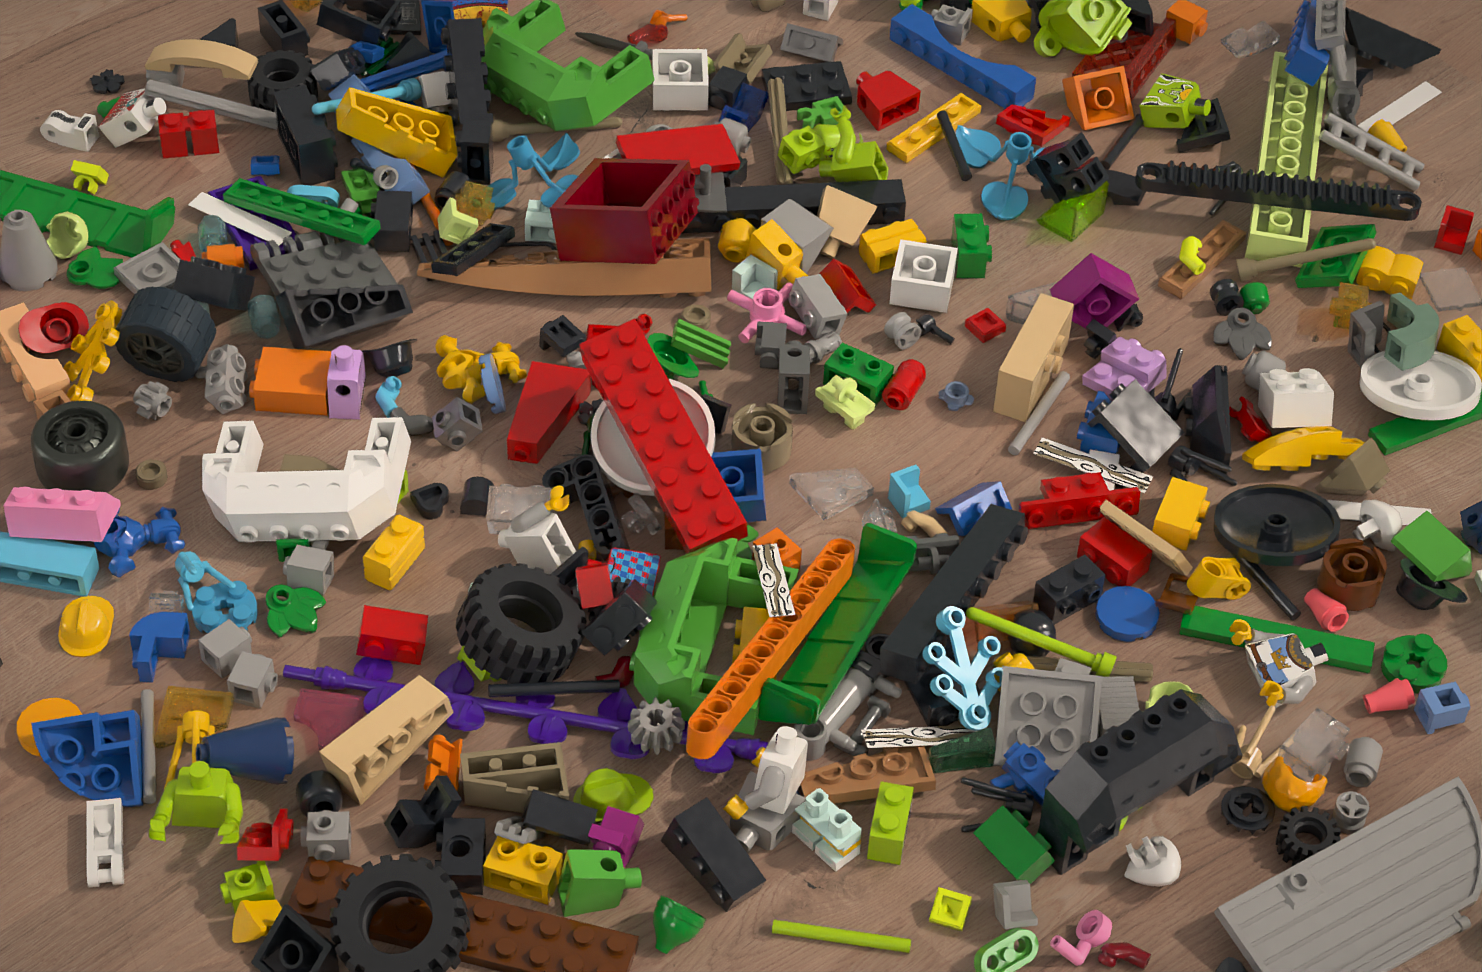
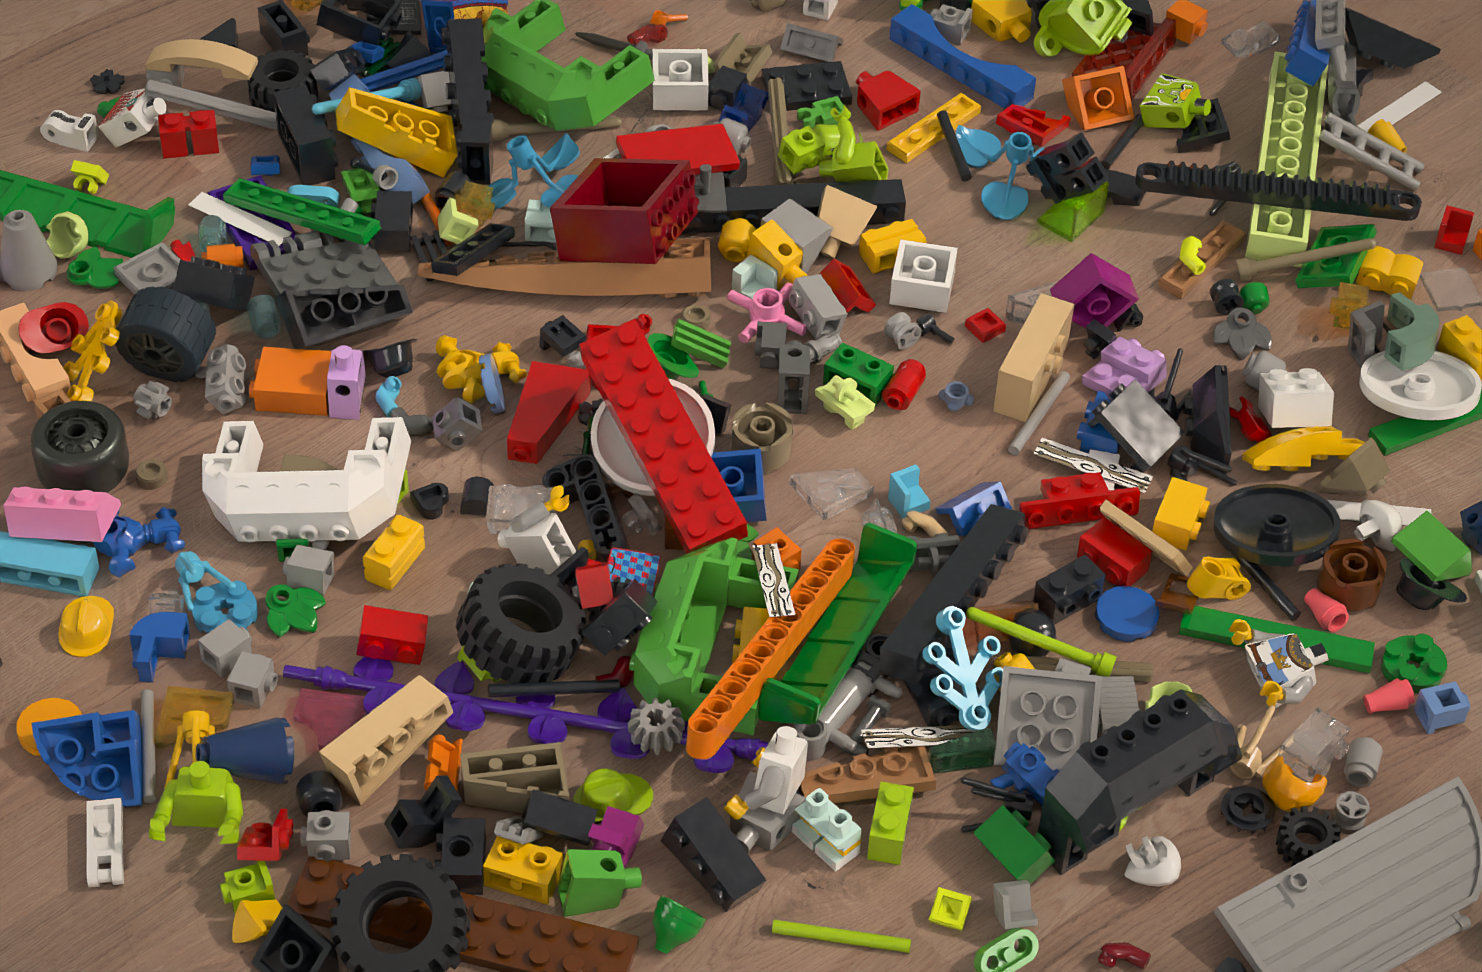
green brick [951,213,992,278] -> none
bright pink plate [1050,910,1112,966] -> none

